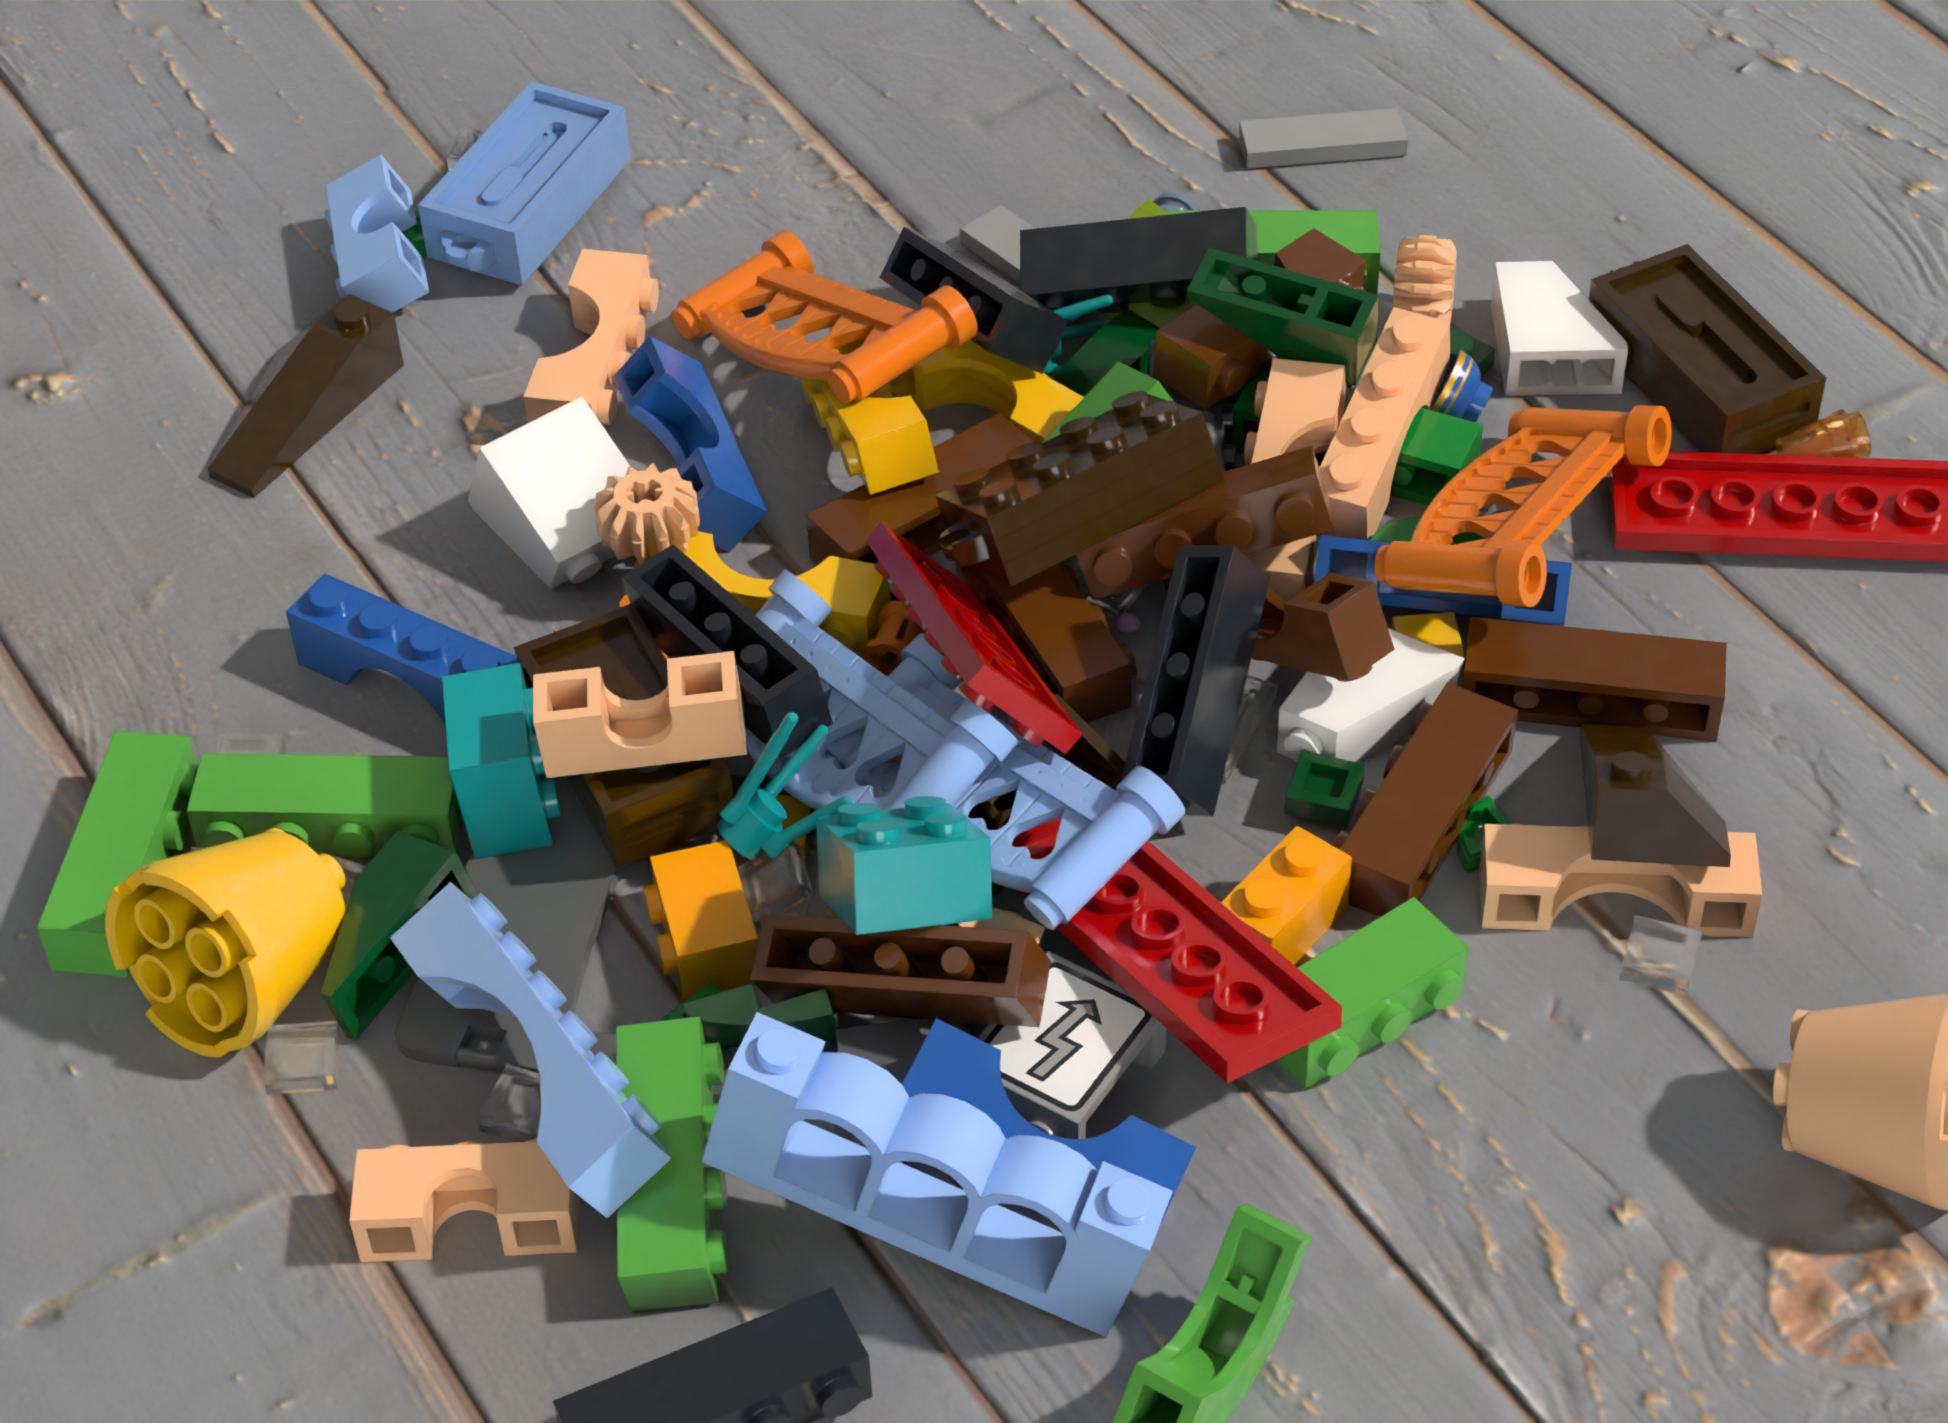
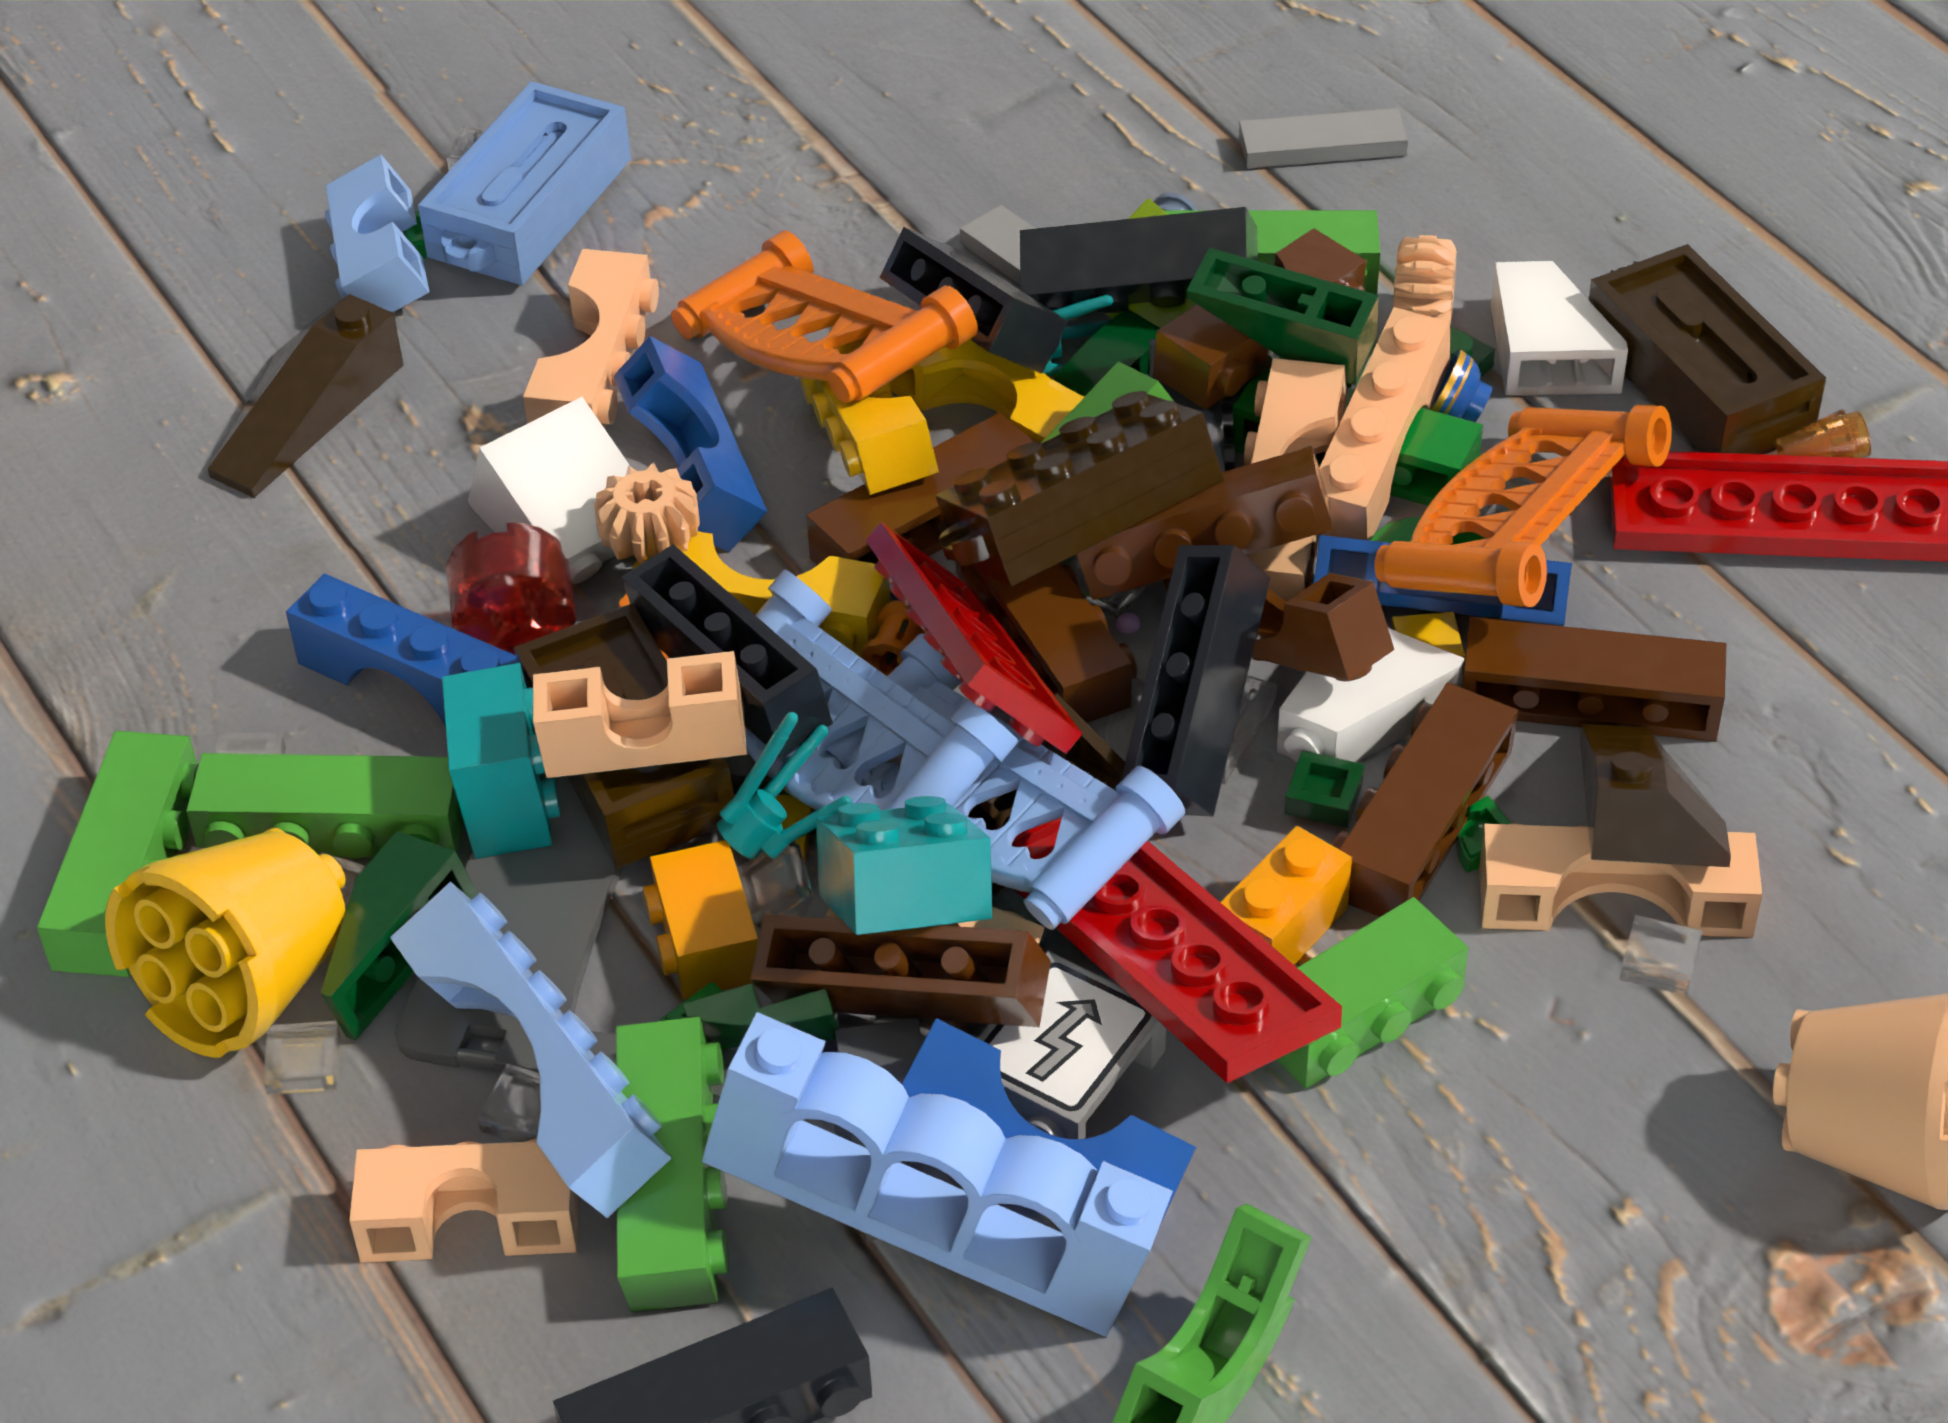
none -> clear red brick [445,522,576,656]

